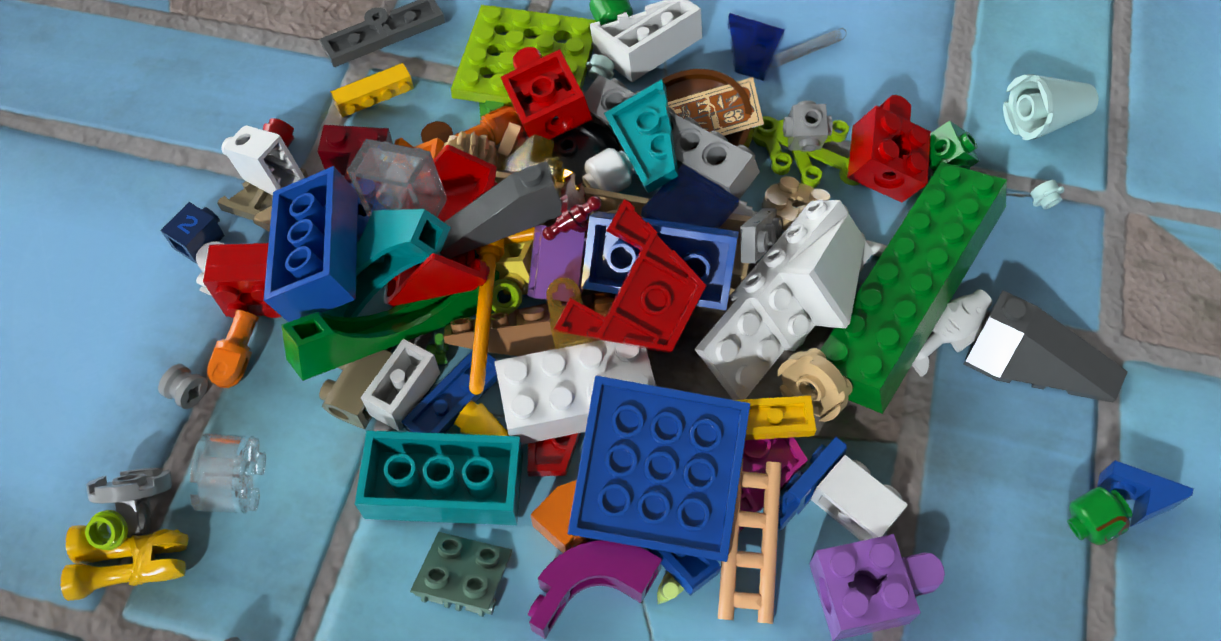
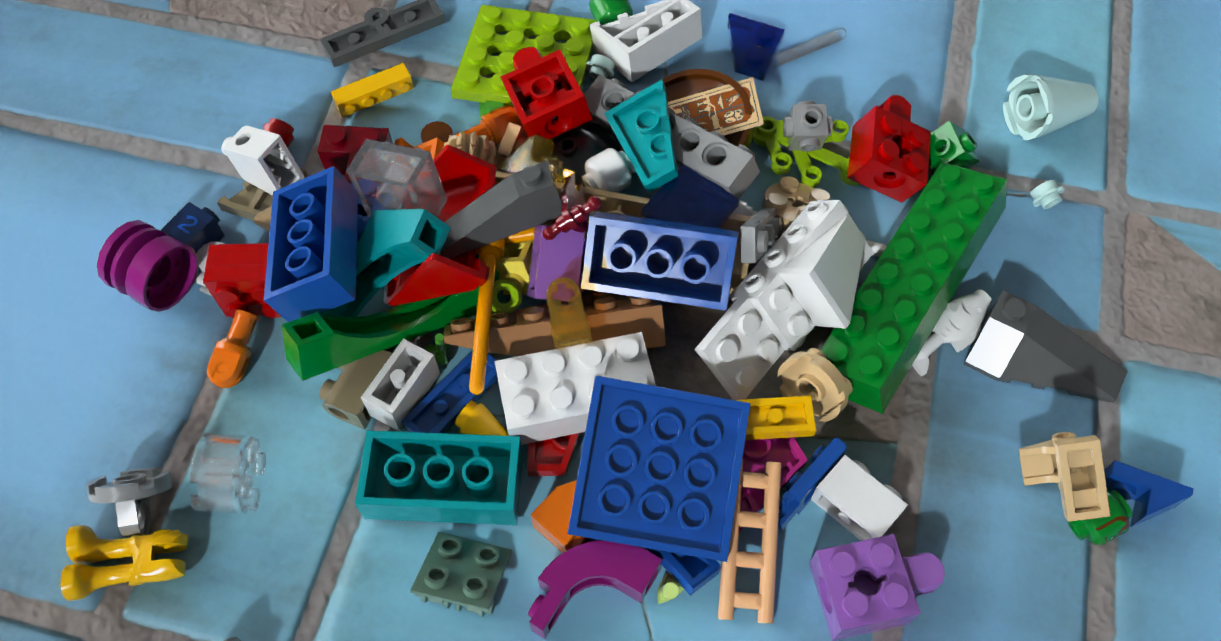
lime plate [85,510,128,550] -> none
light grey wheel [158,364,208,409] -> none
red wing [553,199,706,353] -> none
none -> magenta wheel [97,220,199,312]
none -> tan tile [1019,432,1110,522]

